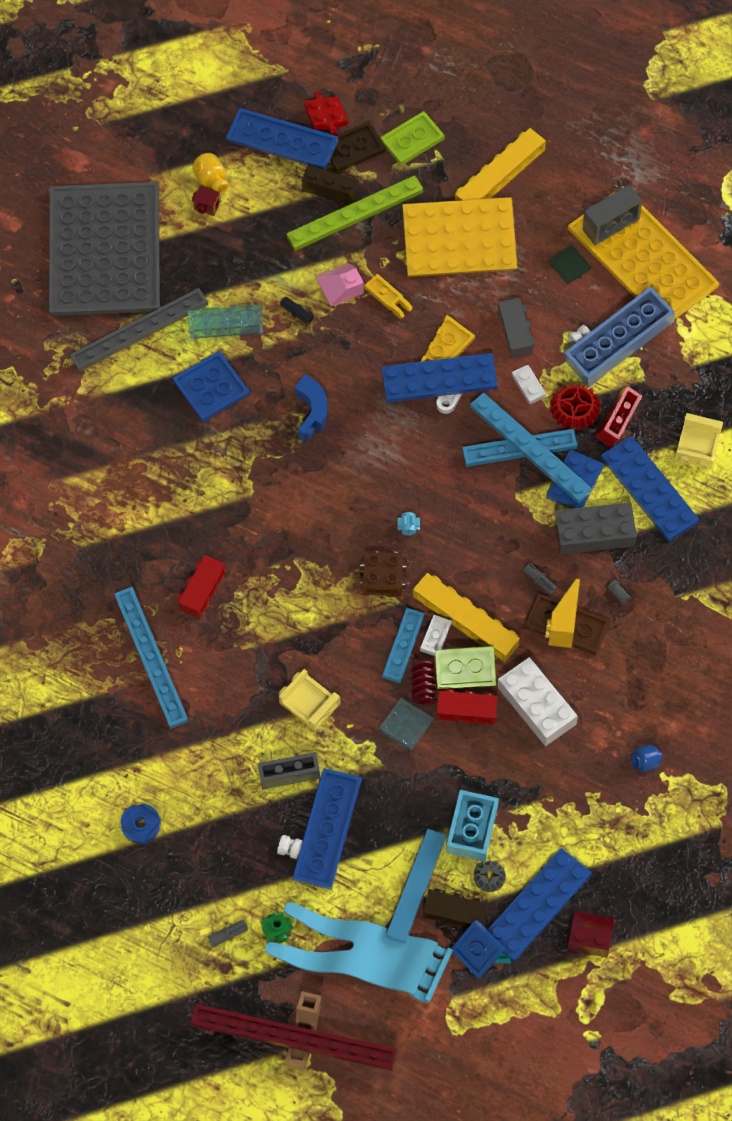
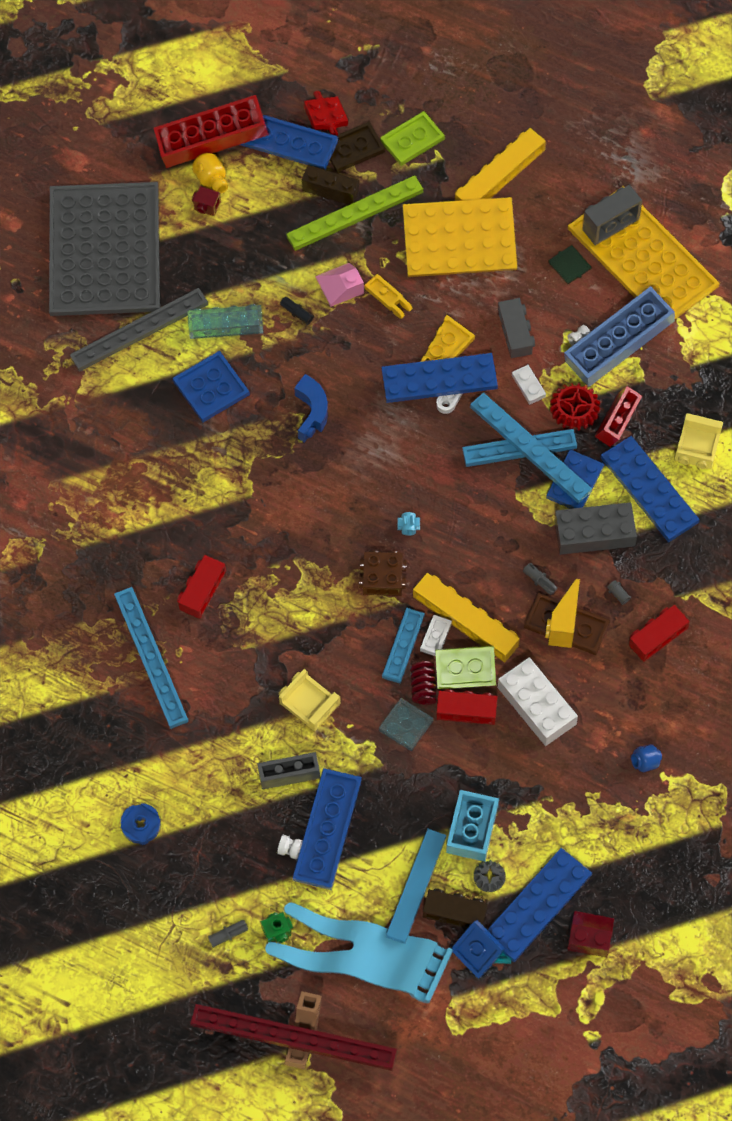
none -> red brick [154,95,269,168]
none -> red brick [629,605,690,662]

